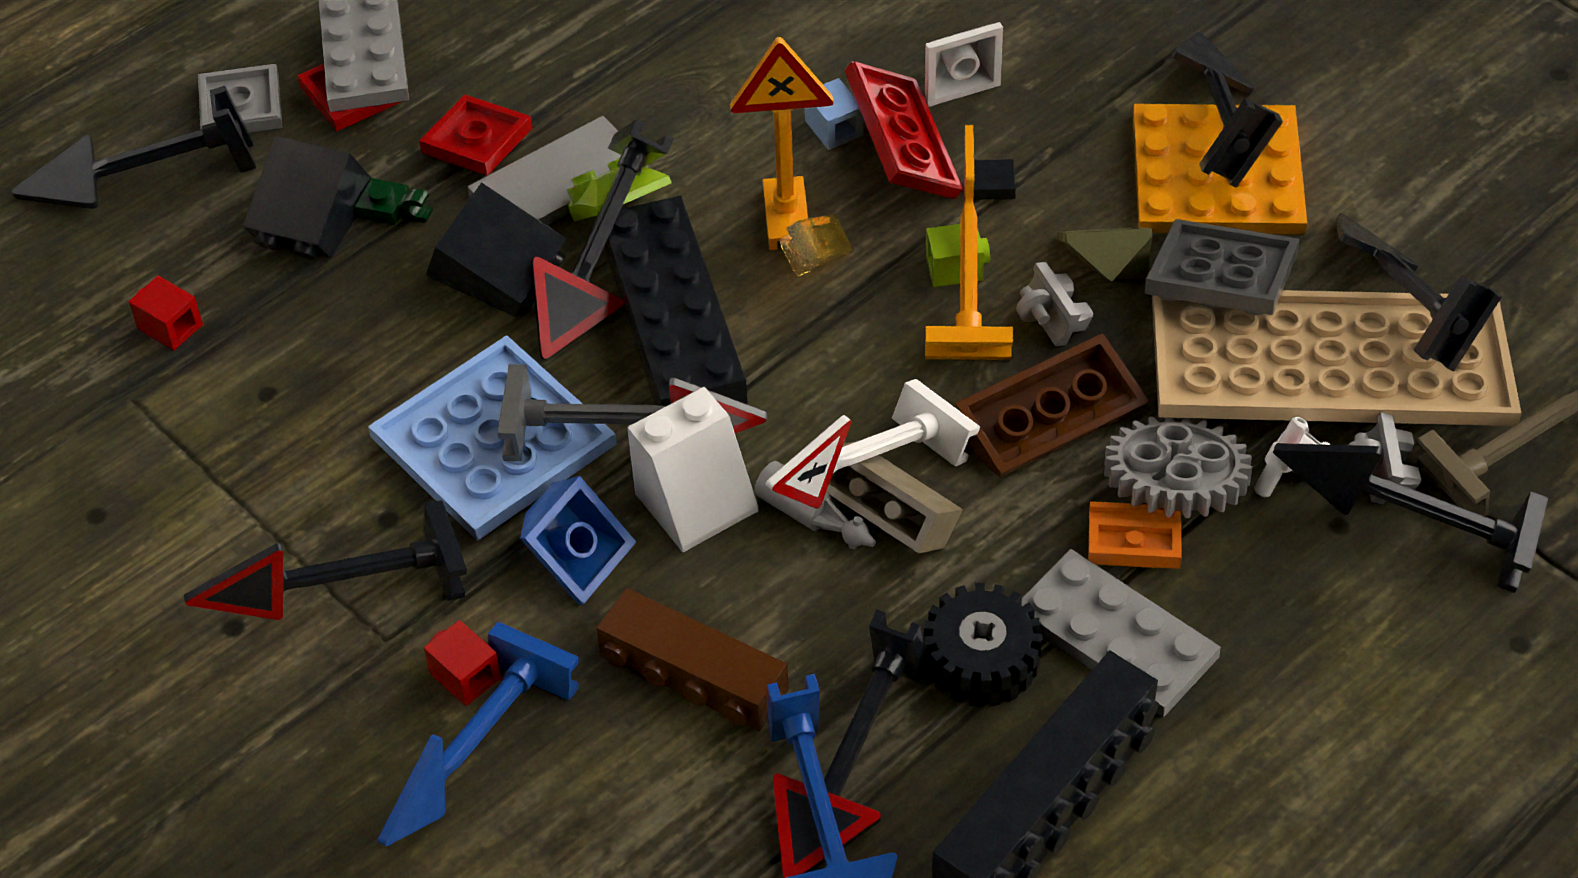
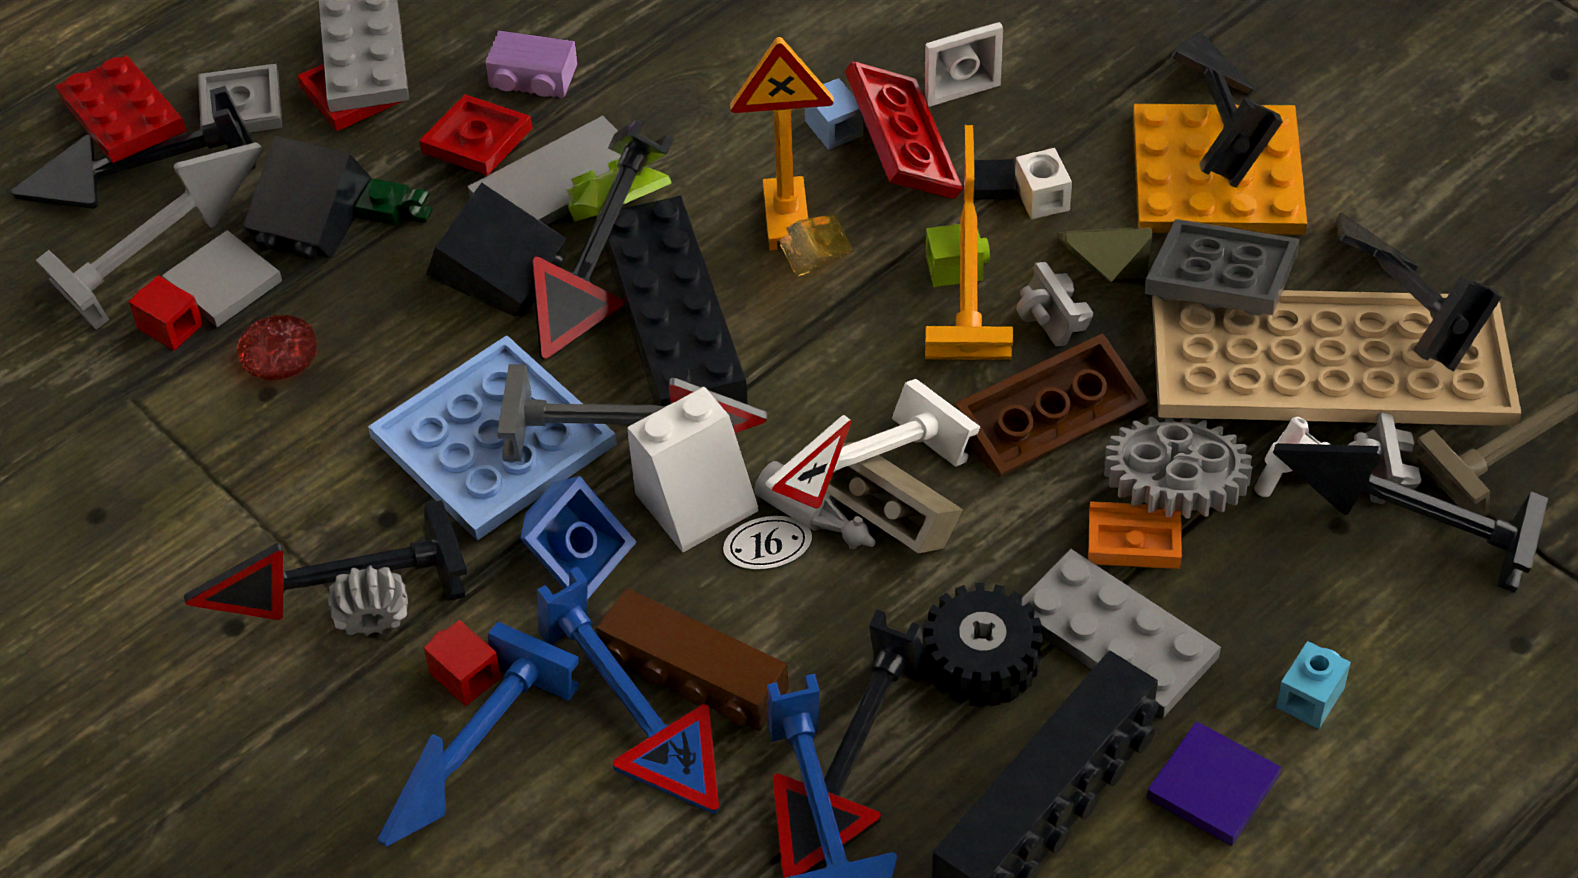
none -> light grey piece [36,142,263,330]
none -> red plate [55,55,187,163]
none -> light grey tile [162,230,282,327]
none -> clear red wheel [237,315,318,380]
none -> light grey gear [328,565,408,637]
none -> lavender brick [486,31,577,99]
none -> blue piece [537,566,719,814]
none -> white sticker [723,516,812,569]
none -> white brick [1015,148,1072,220]
none -> dark purple tile [1146,721,1282,846]
none -> medium azure brick [1276,641,1351,729]

